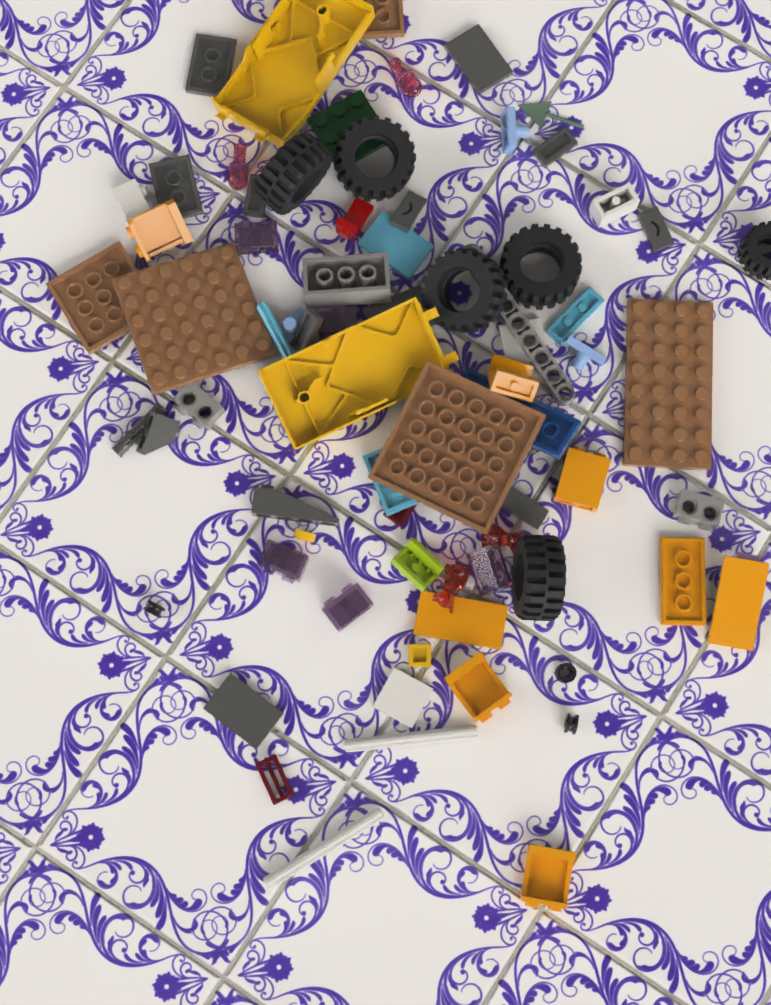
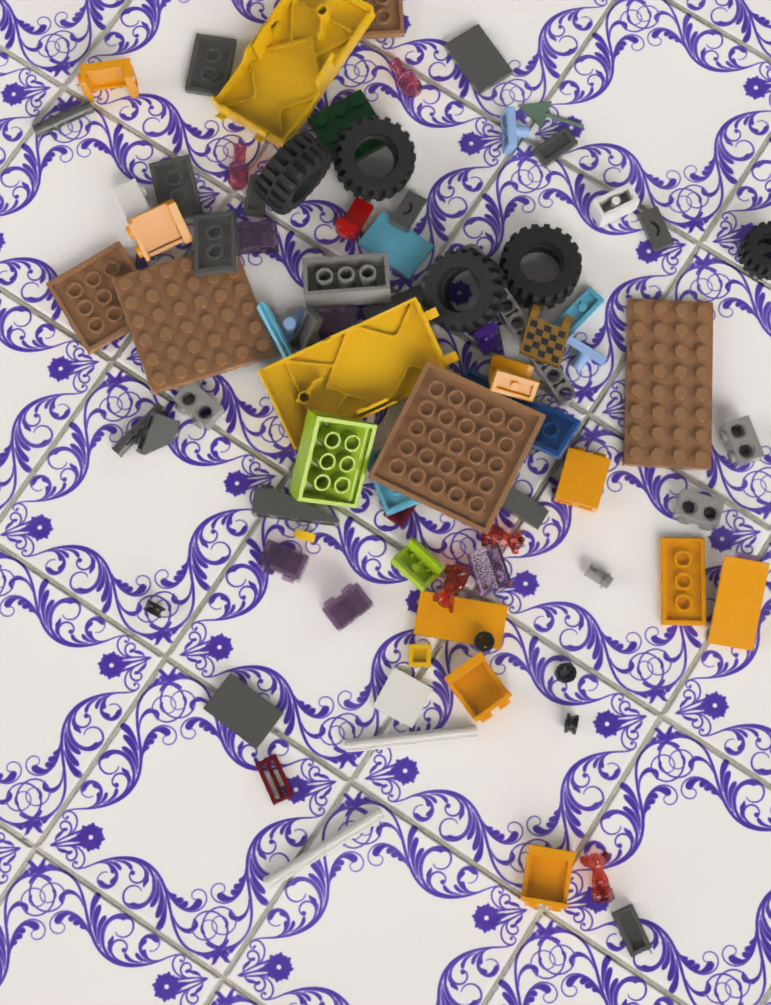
black tyre [511,534,566,621] -> none
none -> dark grey pin [32,100,95,138]
none -> light orange panel [77,58,139,103]
none -> dark grey tile [194,210,238,276]
none -> lime slope [288,409,378,509]
none -> dark purple bracket [473,321,502,356]
none -> black bush [474,631,495,652]
none -> pearl gold flag [519,302,573,369]
none -> clear red animal [579,852,615,903]
none -> light grey pin [584,563,614,589]
none -> dark grey tile [611,903,652,957]
none -> light grey brick [719,415,765,468]

